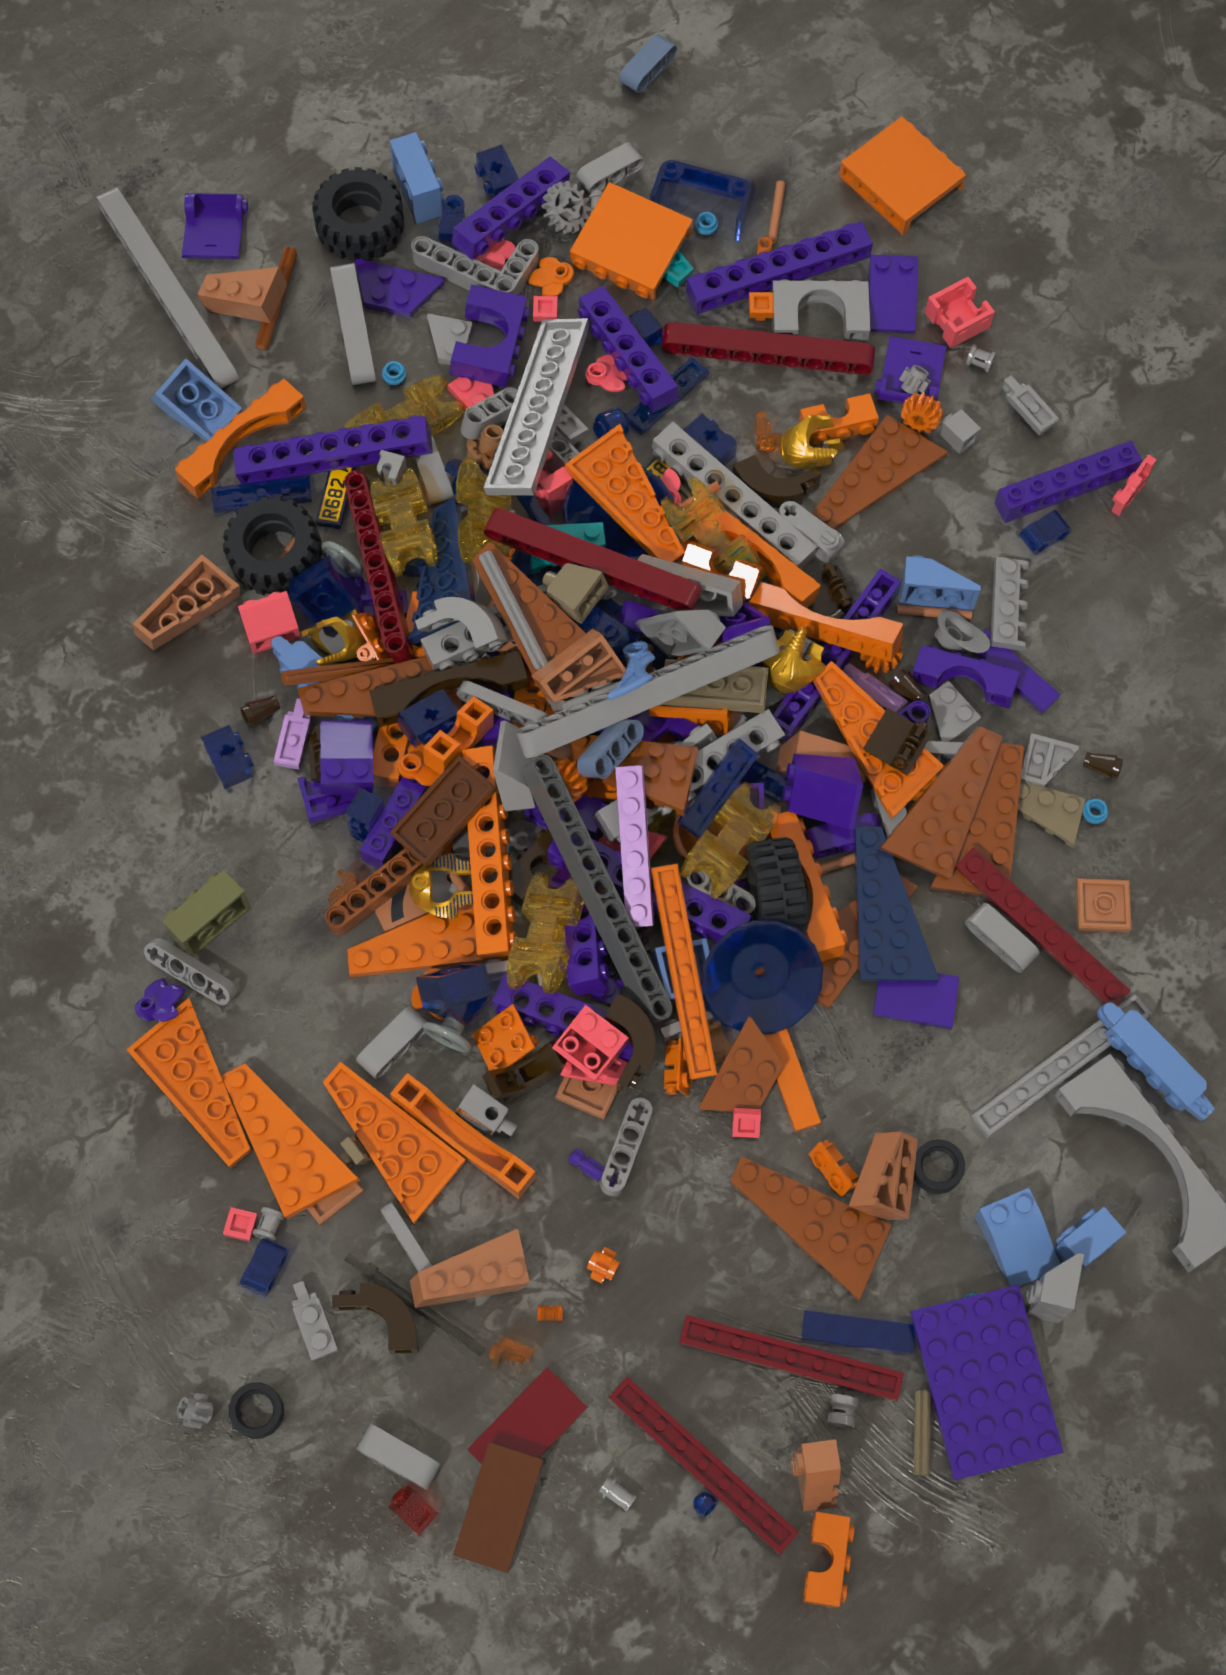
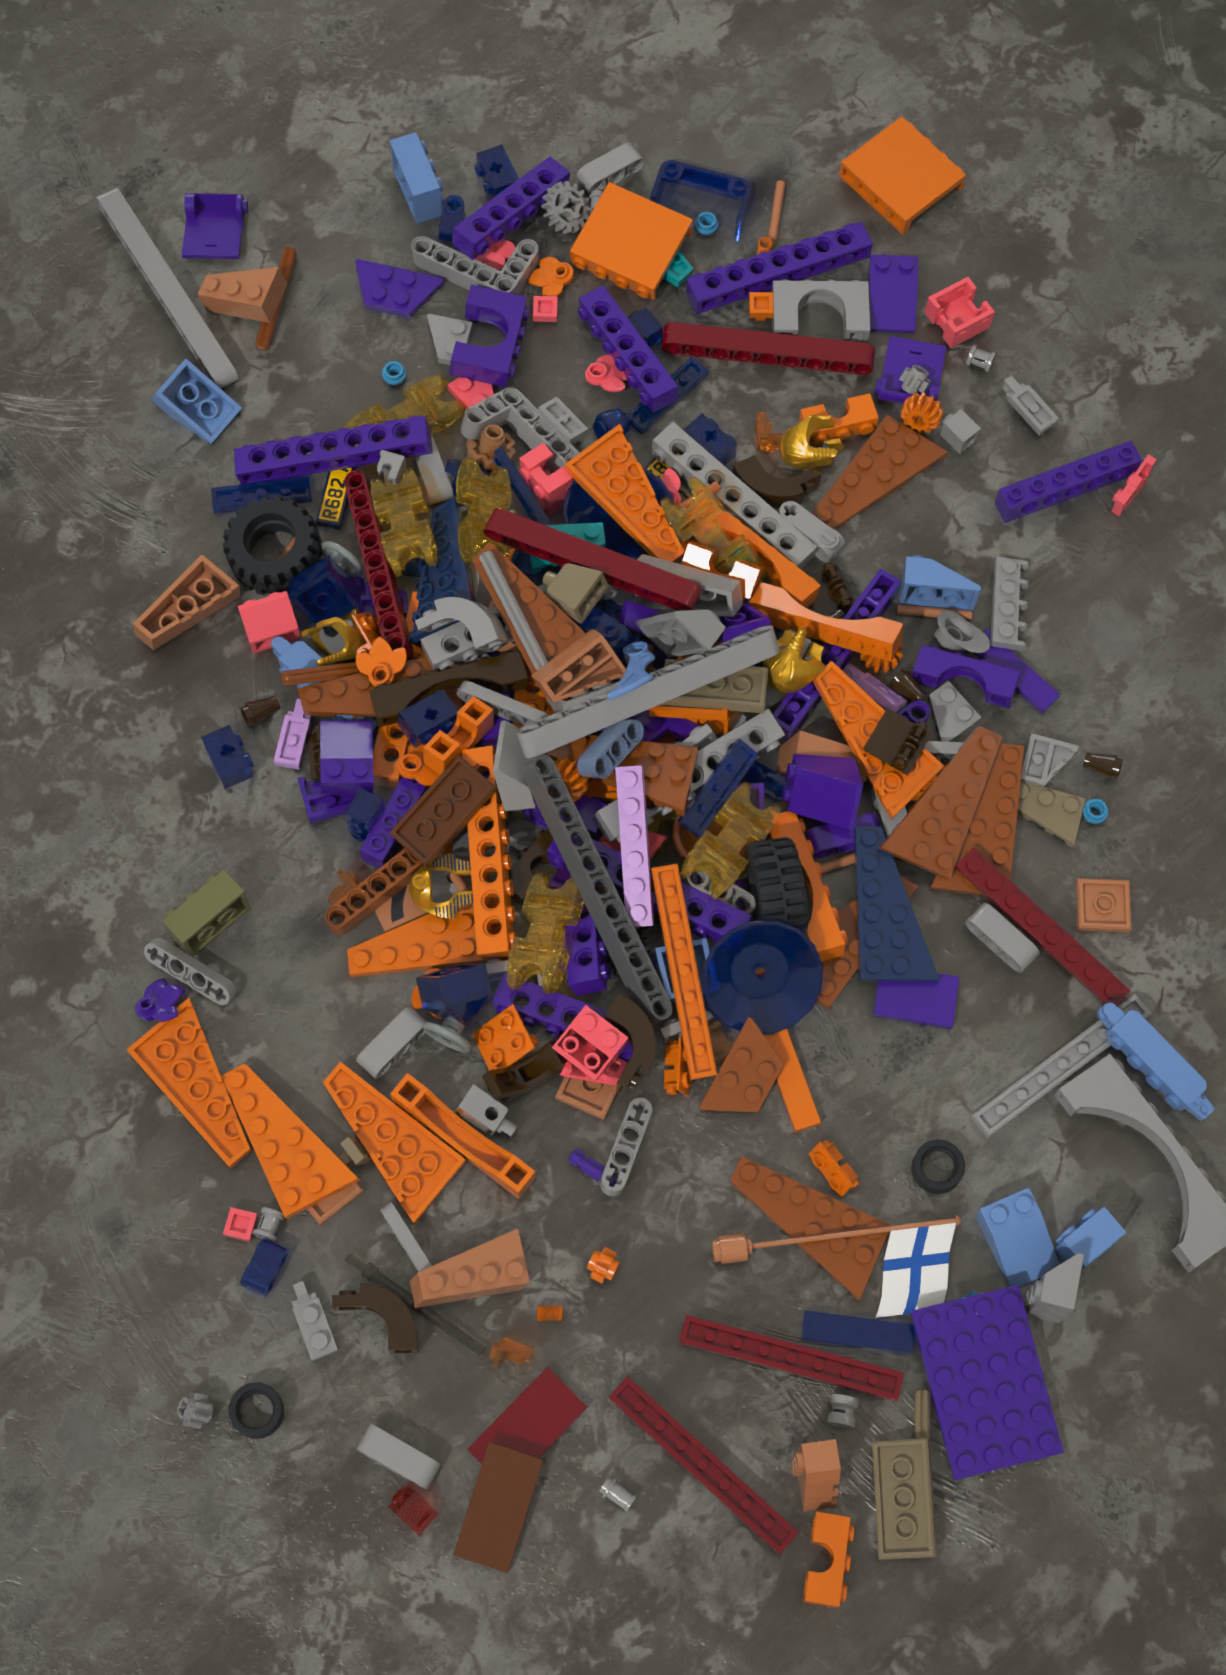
orange arch [175,379,306,499] -> none
black tyre [312,167,404,261] -> none
light grey beam [330,263,376,385] -> none
light grey plate [484,318,590,495] -> none
dark purple plate [591,977,624,1007] -> none
sand blue beam [619,34,677,93] -> none
clear blue hinge [693,1492,718,1518] -> none
coral plate [732,1108,761,1138] -> none
nougat wedge [849,1132,918,1220] -> none
clear blue axle [1019,510,1072,555] -> none
none -> orange plate [356,637,407,687]
none -> flag [711,1215,961,1318]
none -> dark tan tile [872,1438,937,1560]

